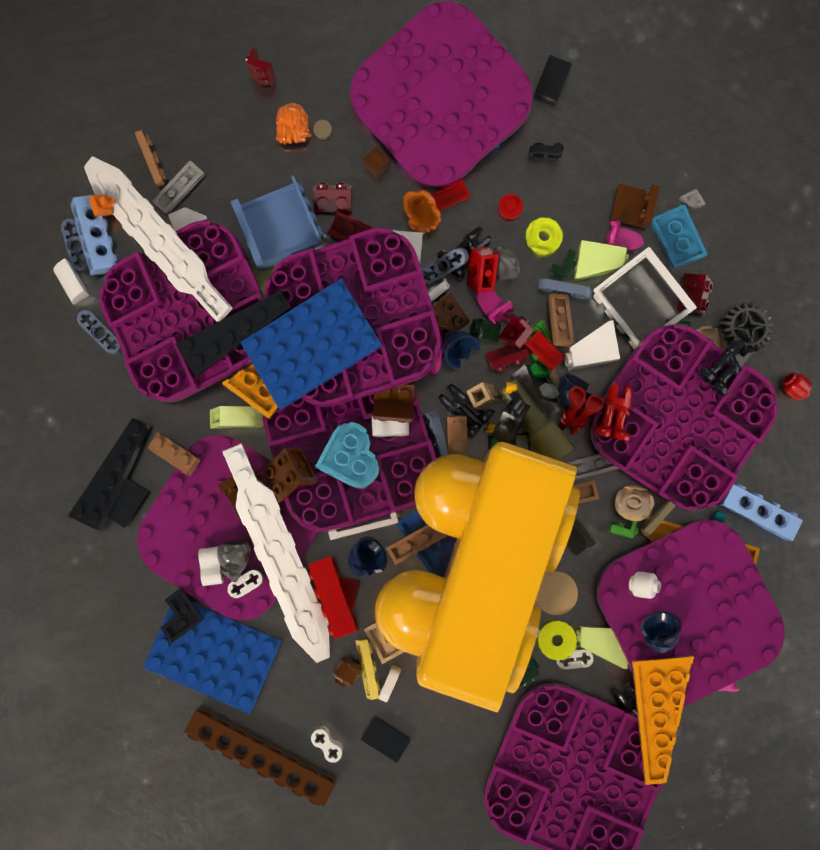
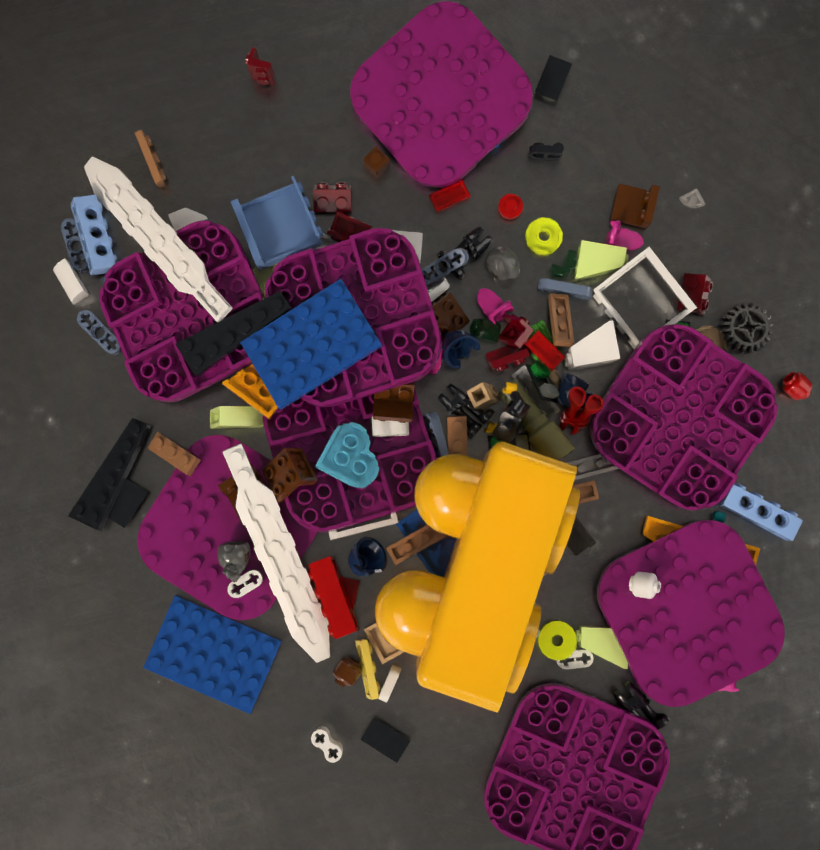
orange tile [88,195,115,216] -> none
light grey plate [152,161,205,215] -> none
black plate [160,588,205,644] -> none
reddish brown brick [184,707,336,806] -> none
white axle [198,546,224,586] -> none
orange hair [275,103,311,145] -> none
dark tan tile [313,120,332,140] -> none
orange hair [403,190,441,234] -> none
red brick [467,247,499,292] -> none
clear green bracket [519,657,540,687] -> none
tan sticker [536,571,578,615] -> none
red piece [593,382,632,441] -> none
bright green bracket [607,520,639,538] -> none
tan tile [614,485,654,521] -> none
light orange wing [632,655,694,785] -> none
dark blue helmet [640,612,682,653] -> none
dark tan tile [641,501,675,535] -> none
dark azure tile [651,204,708,270] -> none
black piece [697,338,754,397] -> none

